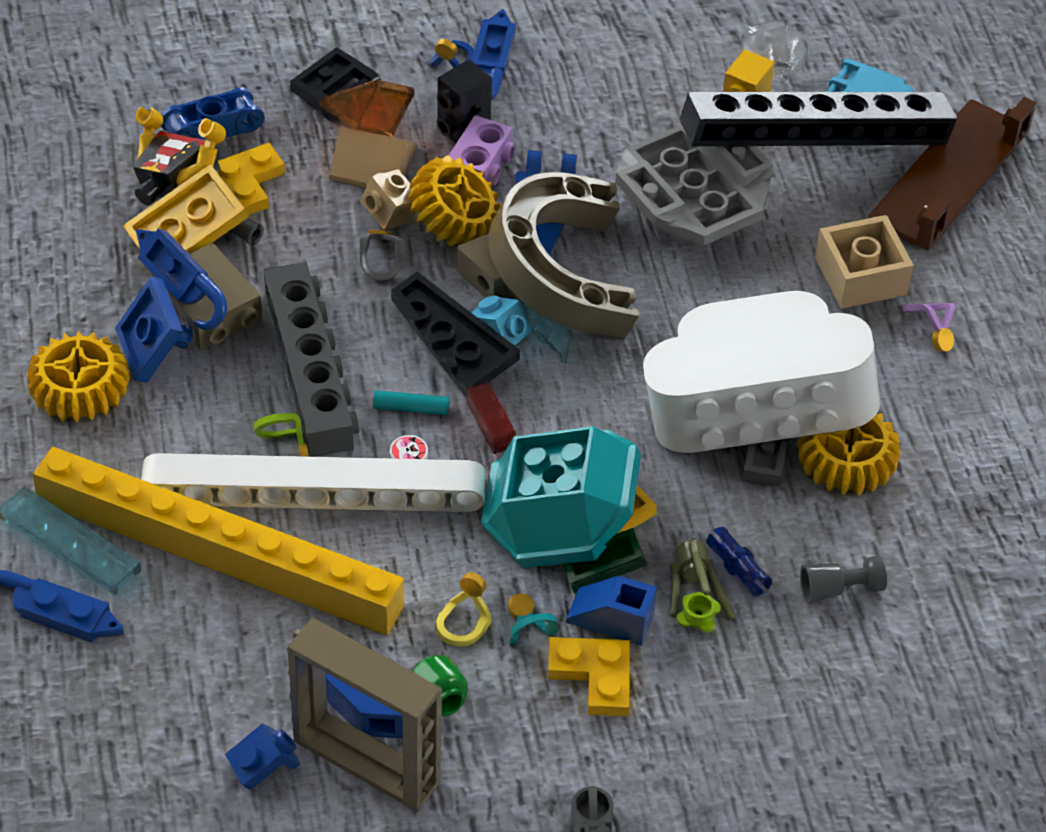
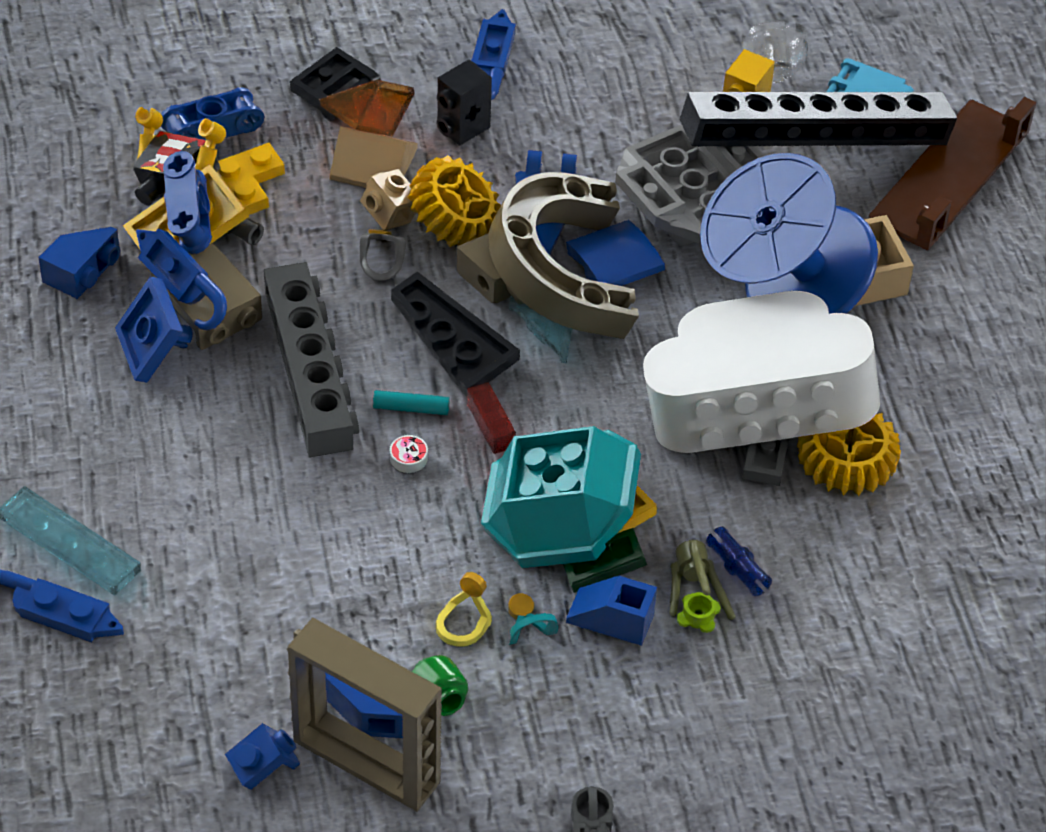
yellow gear [27,330,130,423] -> none
yellow brick [33,446,404,635] -> none
white beam [141,453,486,512] -> none
lime piece [253,413,309,457] -> none
piece [429,39,474,68] -> none
lavender brick [449,115,516,185] -> none
medium azure bracket [471,295,532,346] -> none
yellow plate [548,637,630,716] -> none
dark grey piece [800,556,887,603] -> none
lavender piece [902,303,955,352] -> none
none -> blue slope [38,227,121,299]
none -> blue piece [163,151,212,254]
none -> blue slope [566,220,665,286]
none -> piece [700,153,878,314]

